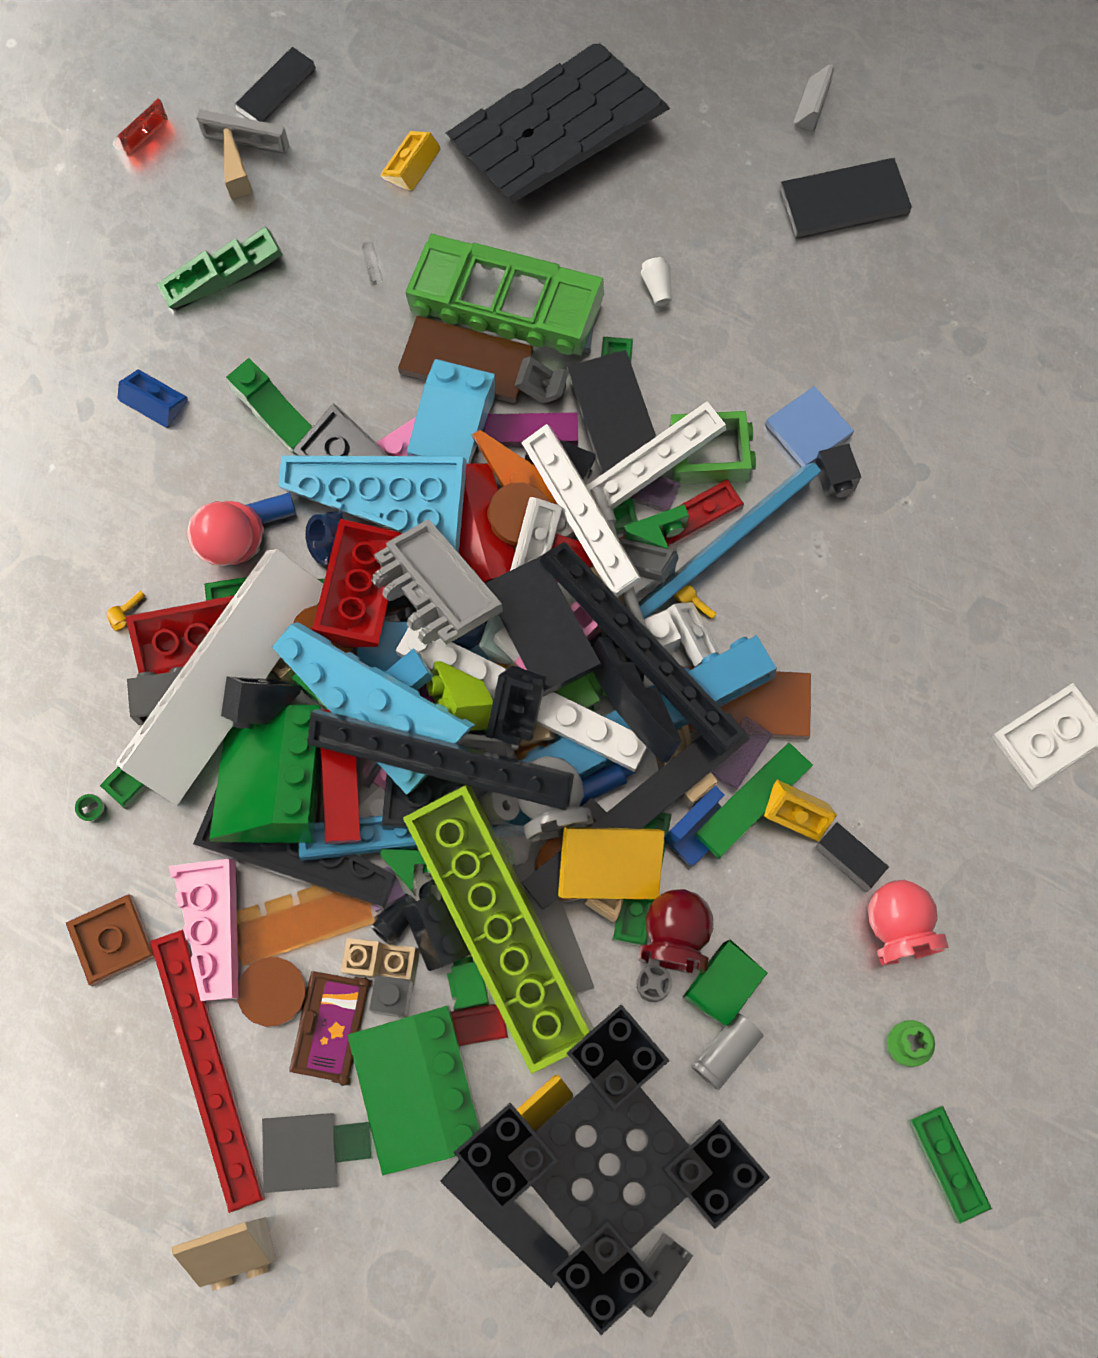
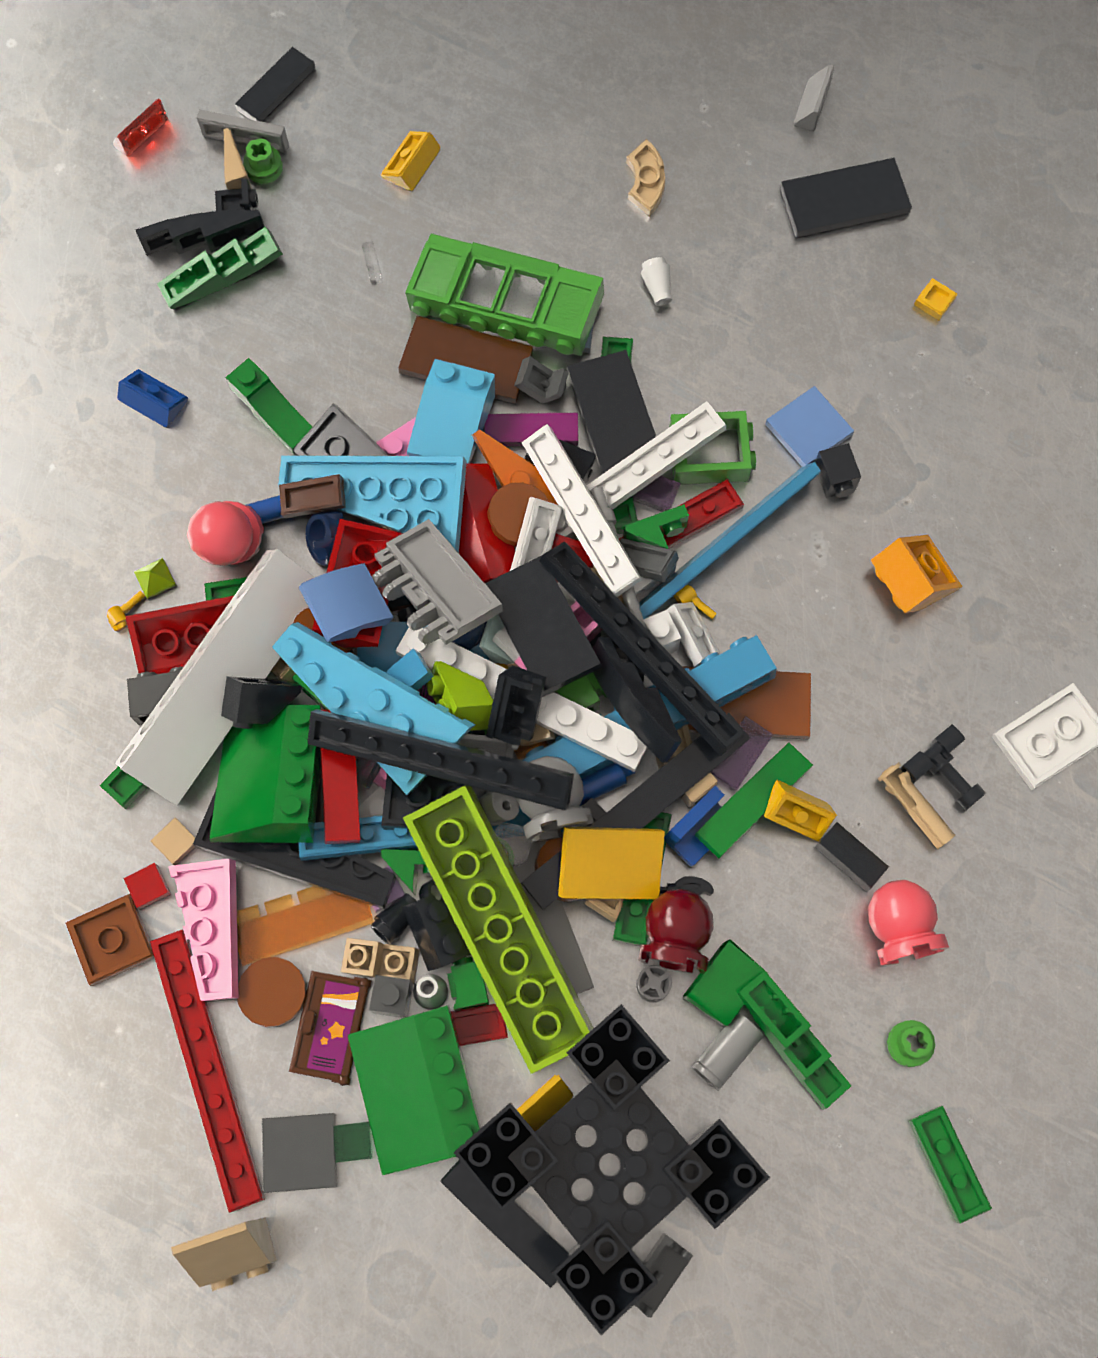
green hinge [75,794,104,821] -> none
black piece [446,43,670,203] -> none
none -> red tile [123,863,170,910]
none -> lime slope [134,558,177,599]
none -> black slope [135,210,264,256]
none -> tan tile [150,818,195,866]
none -> black bracket [215,178,258,211]
none -> bright green piece [243,138,283,184]
none -> reddish brown tile [279,474,346,518]
none -> medium blue slope [299,563,393,642]
none -> white cone [413,974,448,1009]
none -> tan tile [626,139,665,217]
none -> black piece [659,876,714,896]
none -> green slope [737,970,852,1110]
none -> light orange slope [871,535,962,613]
none -> tan piece [878,762,955,850]
none -> black bar [900,724,986,810]
none -> yellow tile [914,278,958,321]

